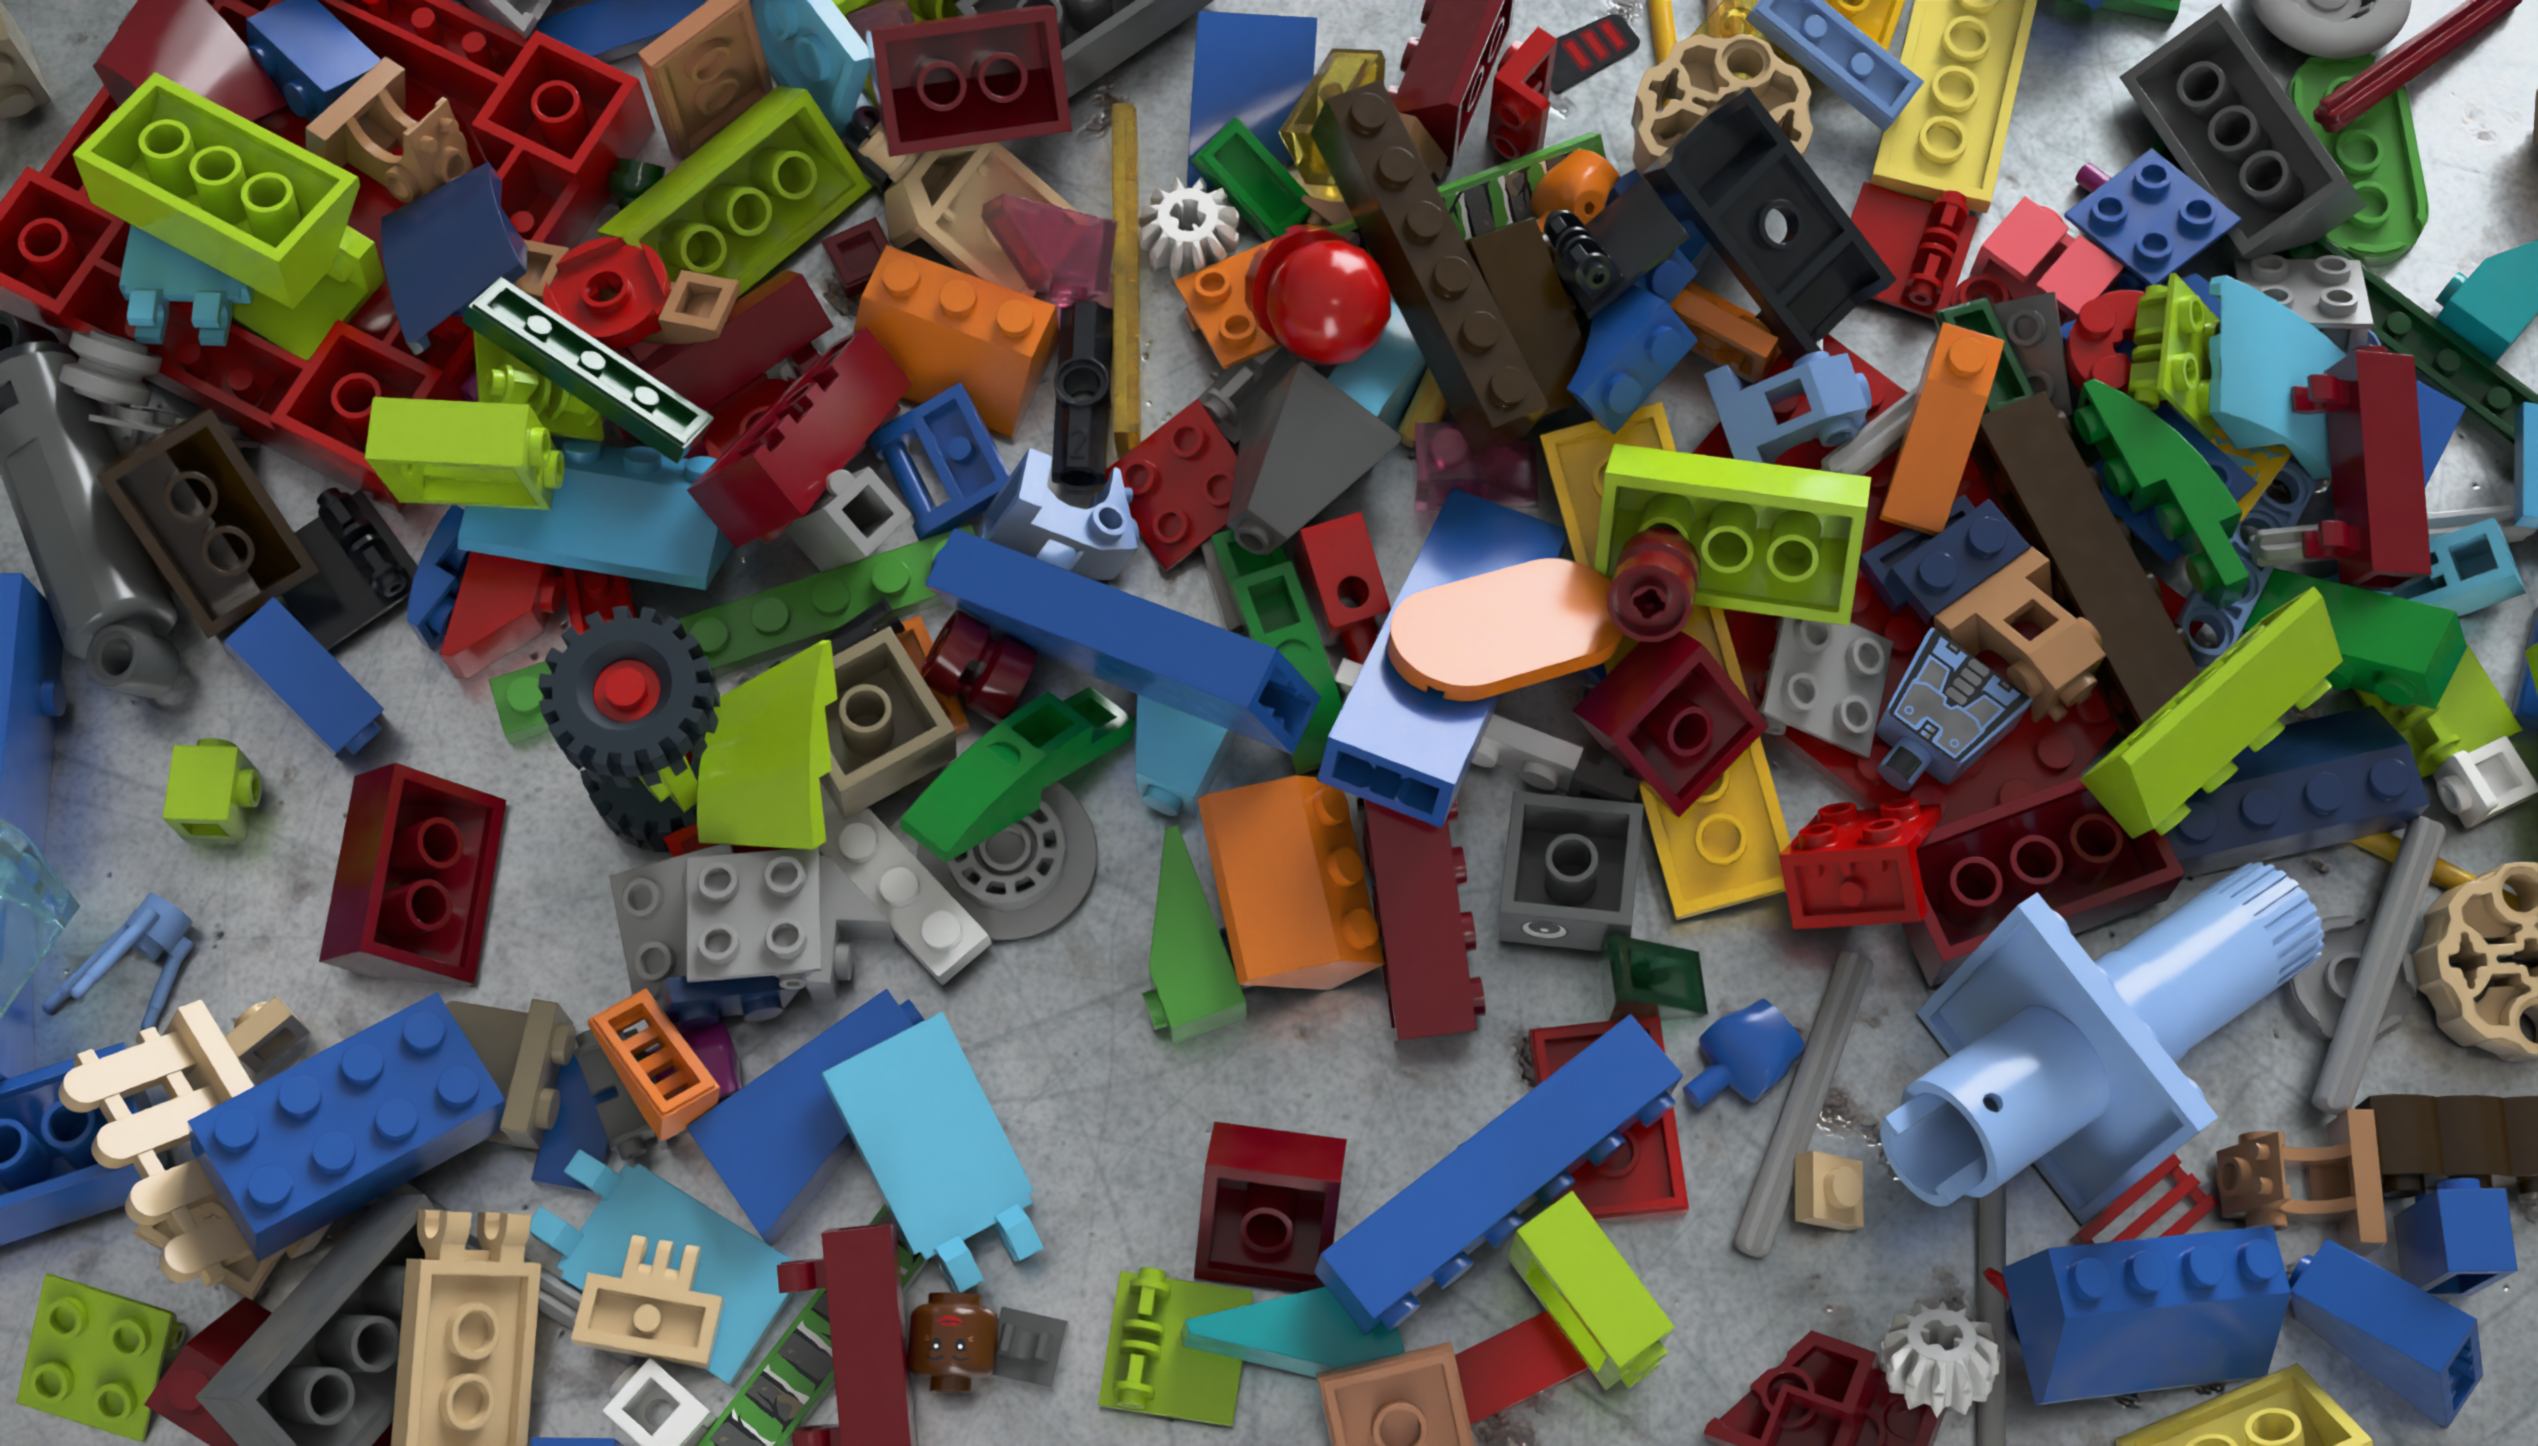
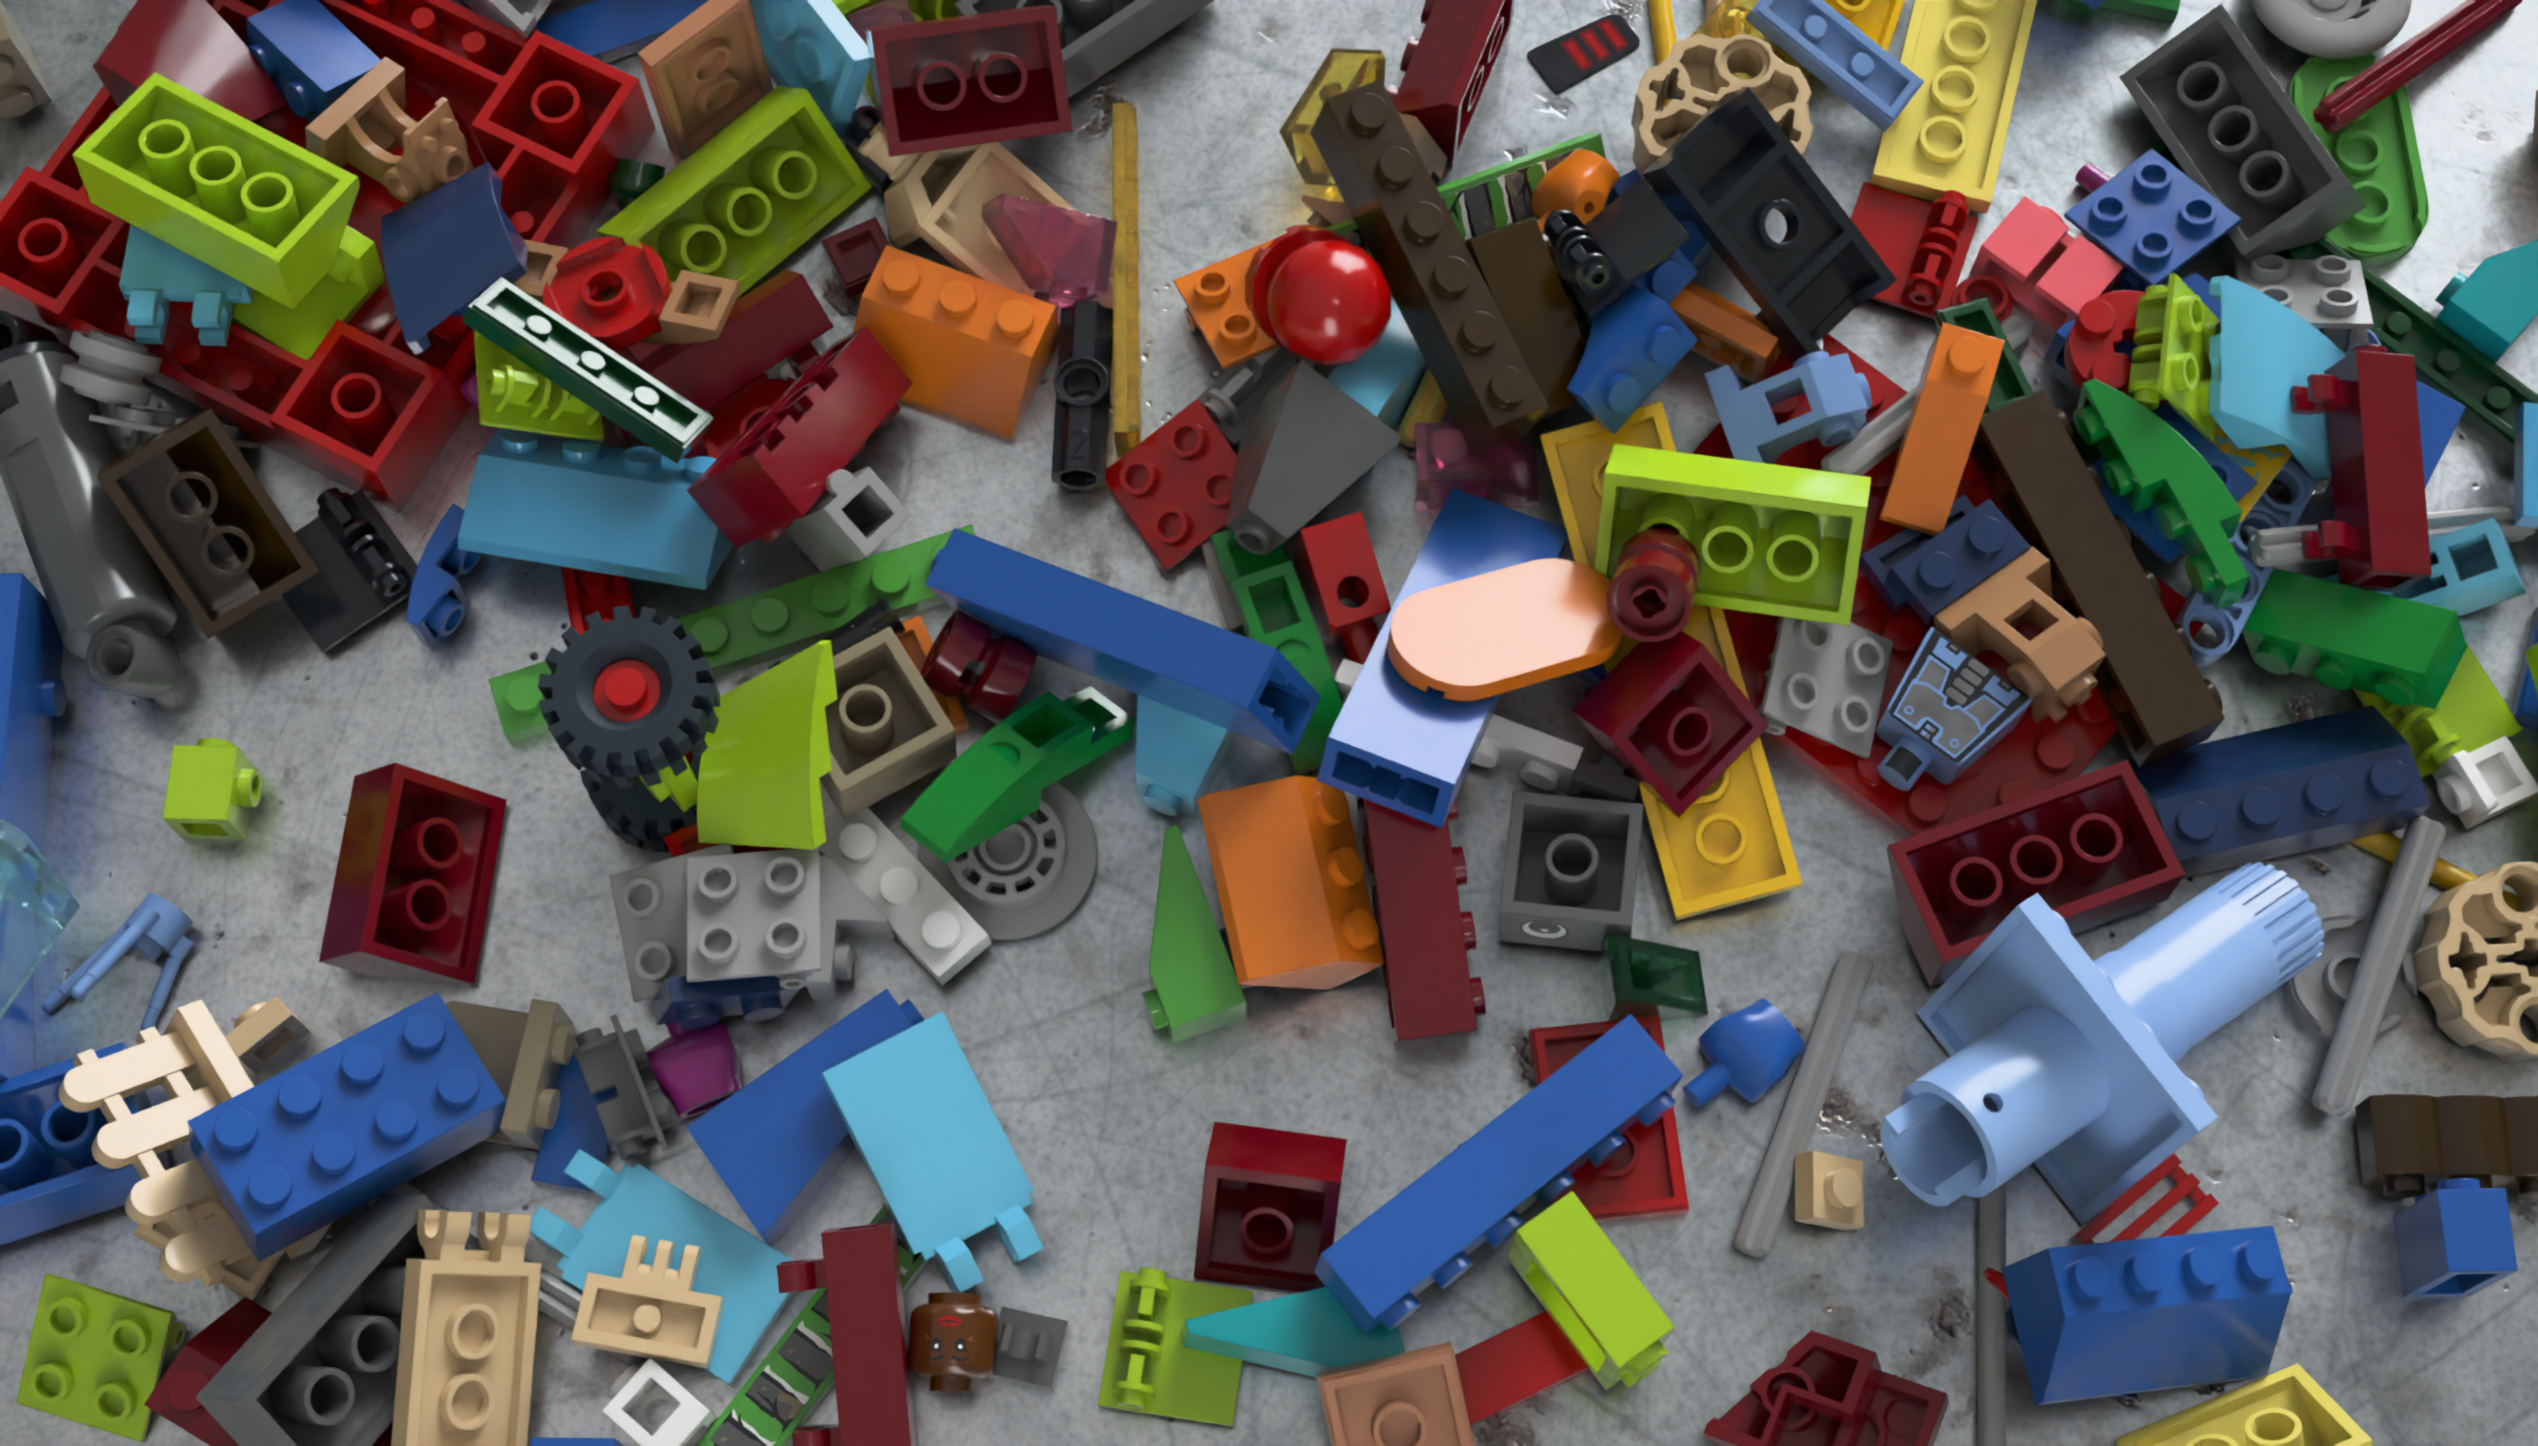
blue slope [224,597,384,756] -> none
lime window [364,397,565,510] -> none
red slope [440,551,564,679] -> none
orange slope [588,988,720,1141] -> none
blue plate [869,382,1011,541] -> none
medium blue tile [979,448,1139,580] -> none
white gear [1138,176,1239,280] -> none
blue slope [1187,11,1317,191] -> none
green tile [1190,116,1311,242] -> none
red bracket [1487,26,1558,160] -> none
red bracket [1779,797,1942,930] -> none
white gear [1880,1298,2000,1418] -> none
dark grey hinge [1993,292,2074,416] -> none
lime slope [2080,586,2343,839] -> none
medium nougat tile [2216,1109,2388,1256] -> none
blue slope [2289,1238,2483,1429] -> none

